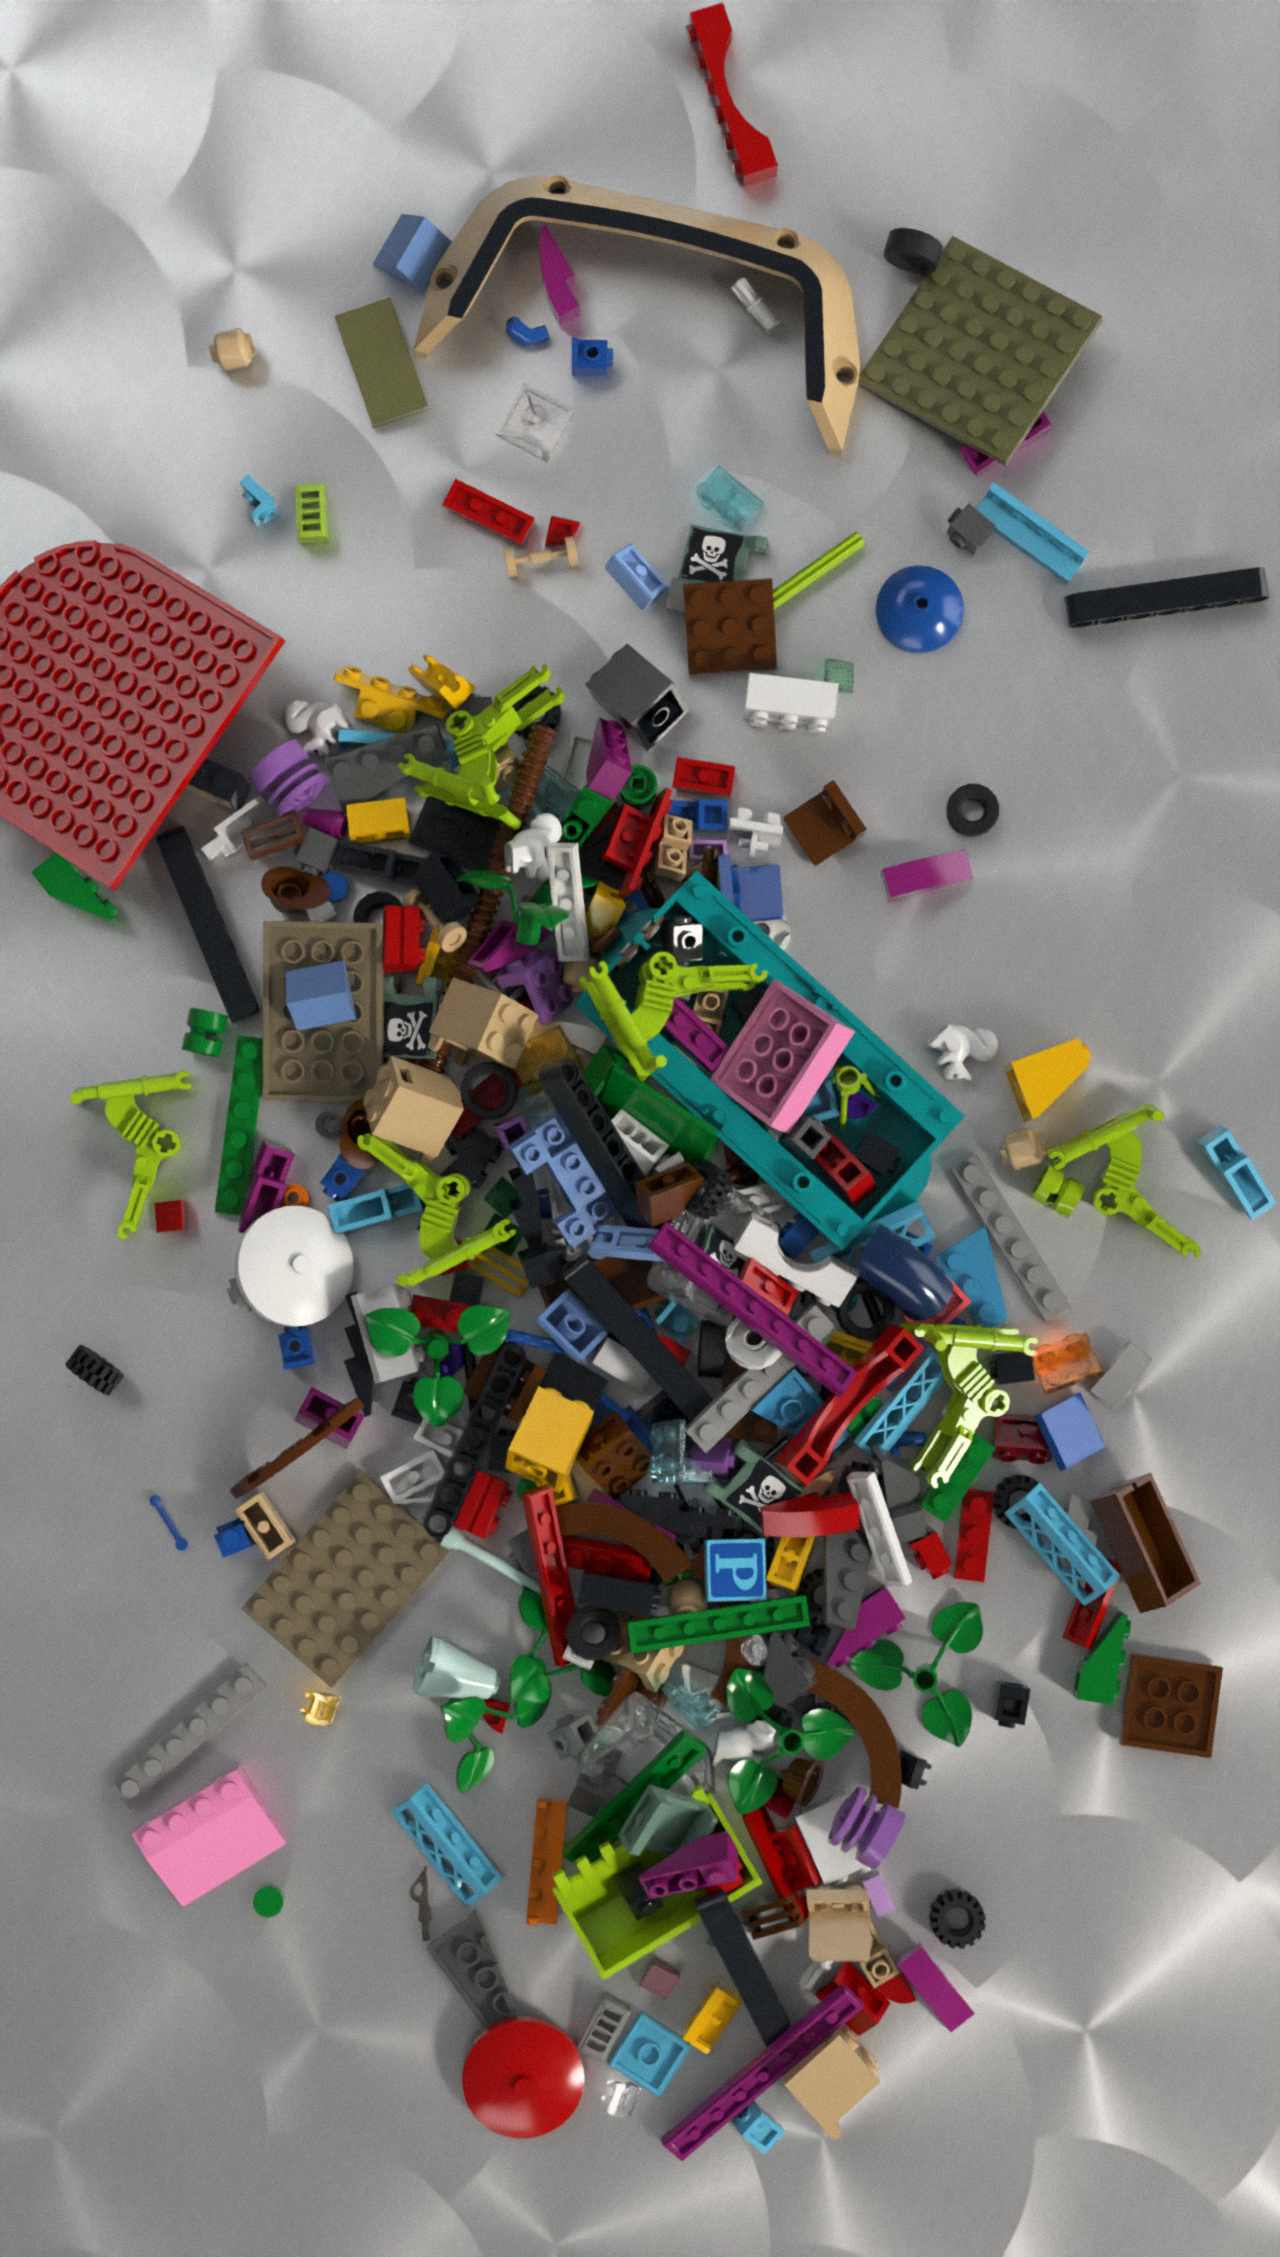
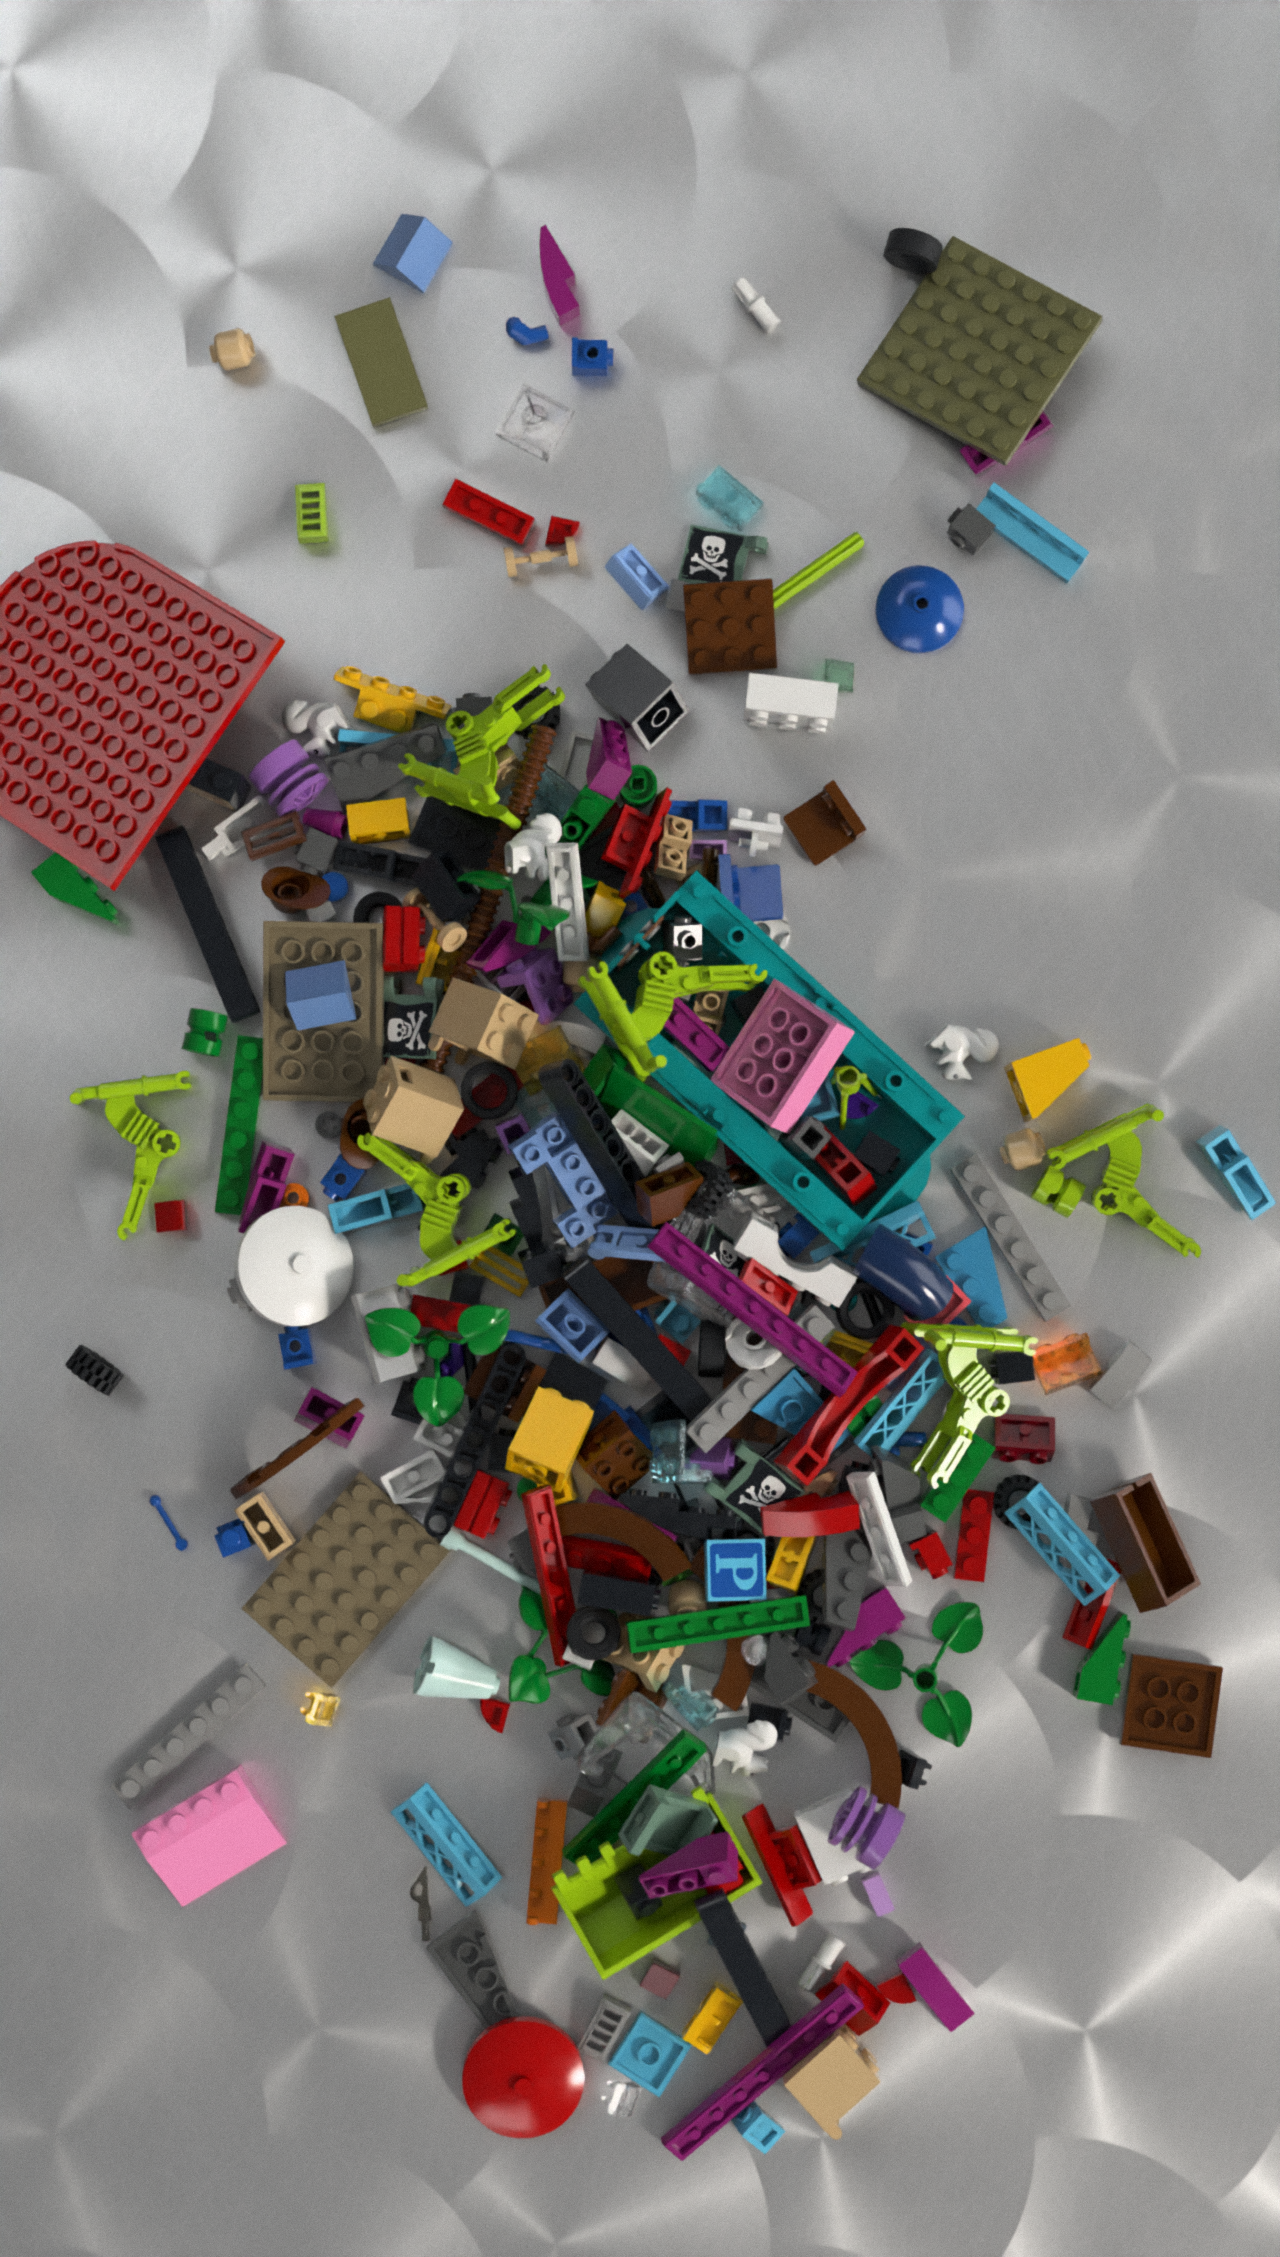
medium azure bracket [240,474,277,526] -> none
green tile [253,1885,285,1918] -> none
black slope [344,1291,375,1417] -> none
yellow hinge [407,654,476,710] -> none
tan panel [413,175,860,456] -> none
green plant [441,1679,552,1793] -> none
clear green slope [483,1177,519,1219] -> none
blue tile [537,1188,552,1219] -> none
red plate [672,757,736,797] -> none
red arch [686,2,778,187] -> none
green plant [726,1668,856,1814] -> none
reddish brown tile [741,1894,805,1940] -> none
dark red slope [762,1776,796,1820] -> none
reddish brown piece [781,1758,824,1807] -> none
tan bracket [807,1885,870,1962] -> none
tan slope [859,1920,900,1988] -> none
magenta slope [881,850,973,901] -> none
black tyre [929,1889,986,1949] -> none
black tyre [946,784,999,837] -> none
black brick [992,1680,1031,1728] -> none
tile [1034,1392,1106,1471] -> none
black beam [1064,567,1270,628] -> none

